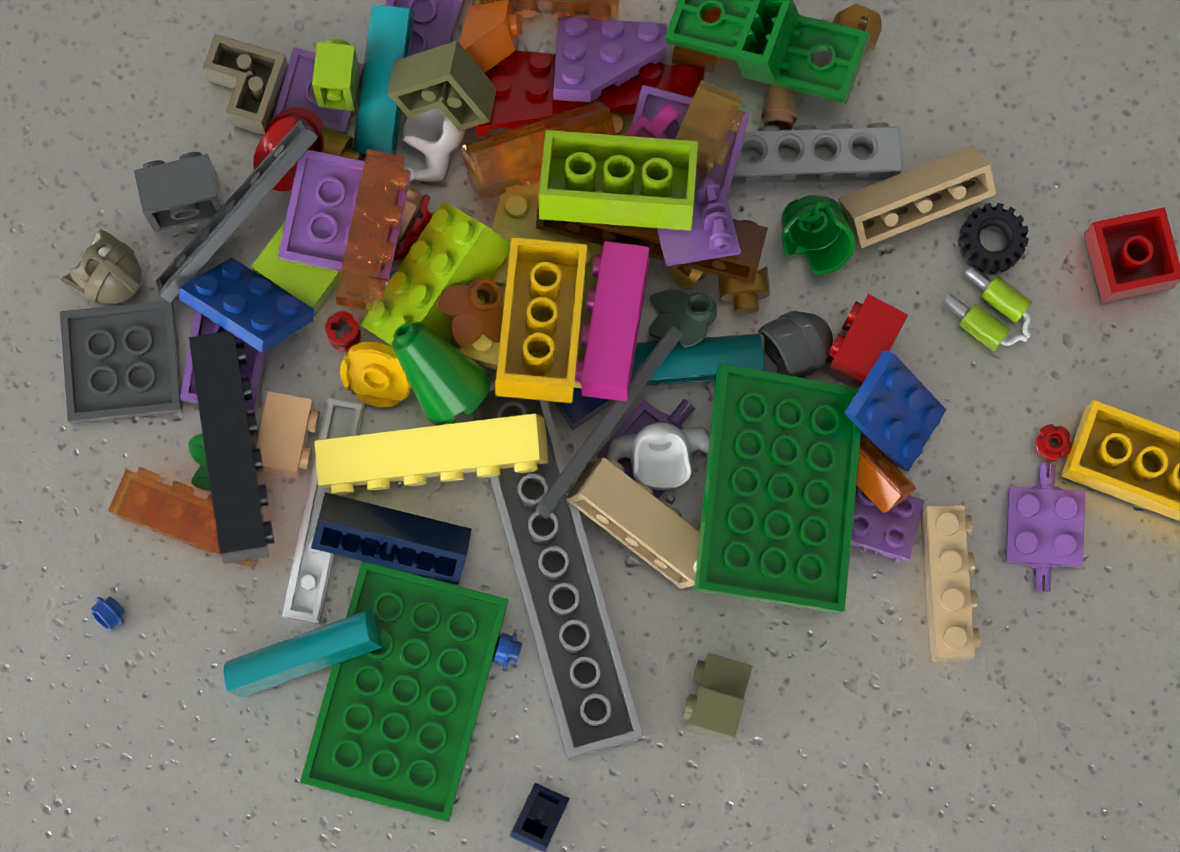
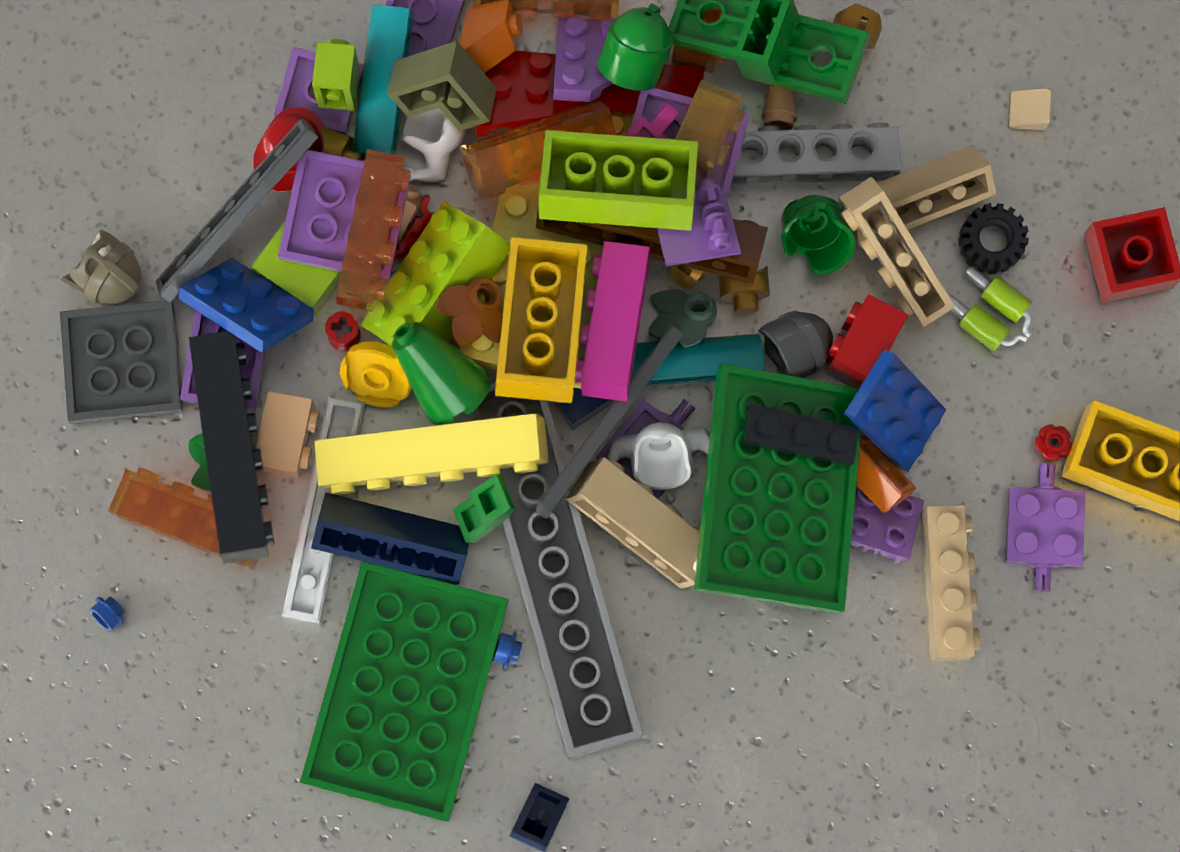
dark grey brick [134,152,224,232] -> none
dark tan brick [203,34,288,135] -> none
teal brick [224,610,383,698] -> none
olive brick [682,653,753,742] -> none
none -> green slope [453,474,515,543]
none -> green helmet [597,3,673,91]
none -> black plate [741,404,859,467]
none -> tan brick [839,177,955,327]
none -> tan slope [1008,88,1051,131]

